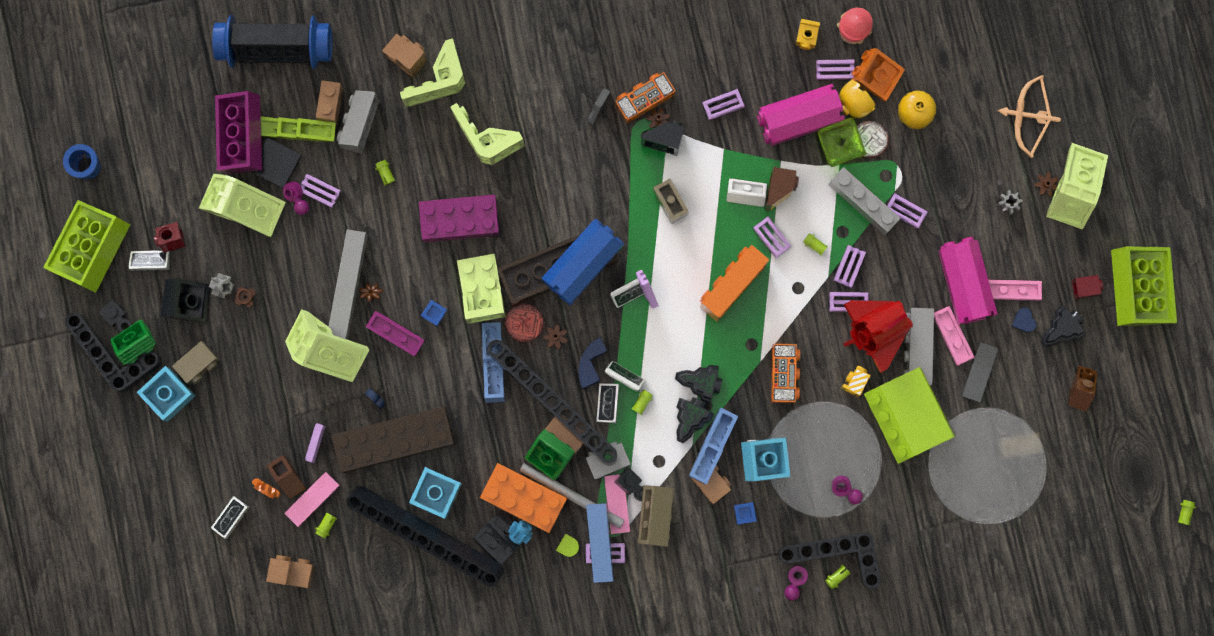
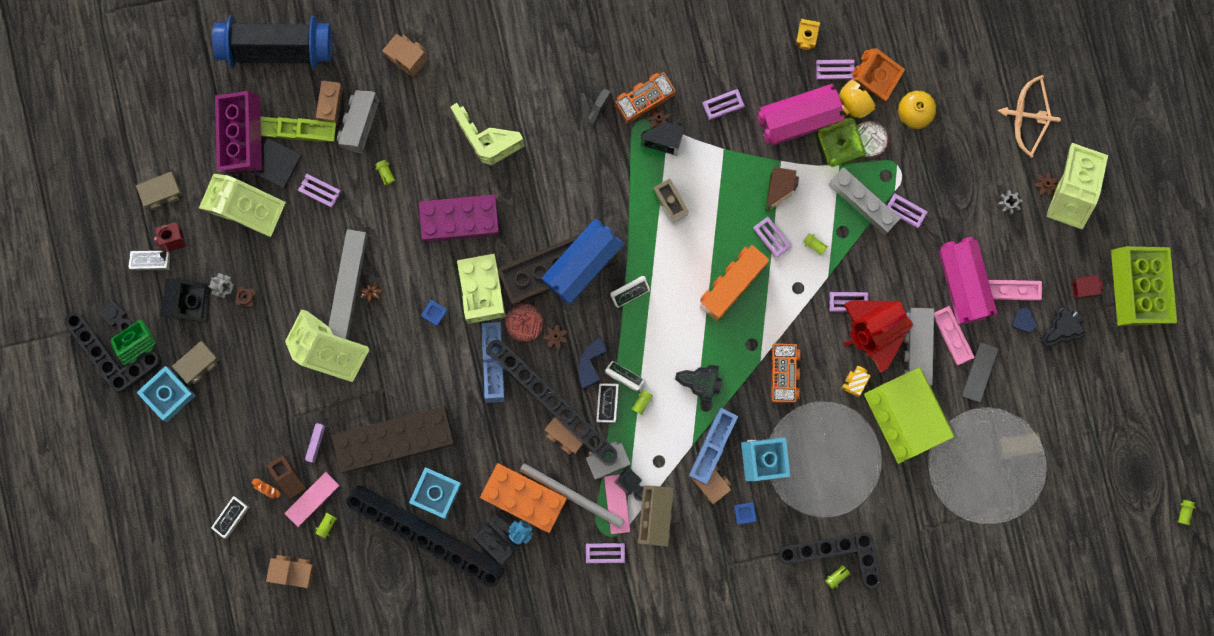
lime slope [43,200,130,293] -> none
blue piece [63,144,101,180] -> none
magenta plate [283,182,309,215] -> none
dark blue tile [365,389,386,409] -> none
magenta plate [366,311,425,357] -> none
yellowish green bracket [400,39,465,107] -> none
green brick [525,429,575,481] -> none
lime tile [556,534,579,557] -> none
medium blue slope [586,503,613,583] -> none
lavender tile [636,270,659,309] -> none
black rock [676,397,714,444] -> none
white slope [726,178,767,207] -> none
magenta plate [784,565,808,601] -> none
magenta plate [832,476,863,505] -> none
lavender tile [833,245,866,288] -> none
coral hair [837,7,873,44] -> none
reddish brown slope [1068,366,1097,412] -> none
none -> dark tan brick [136,171,183,210]

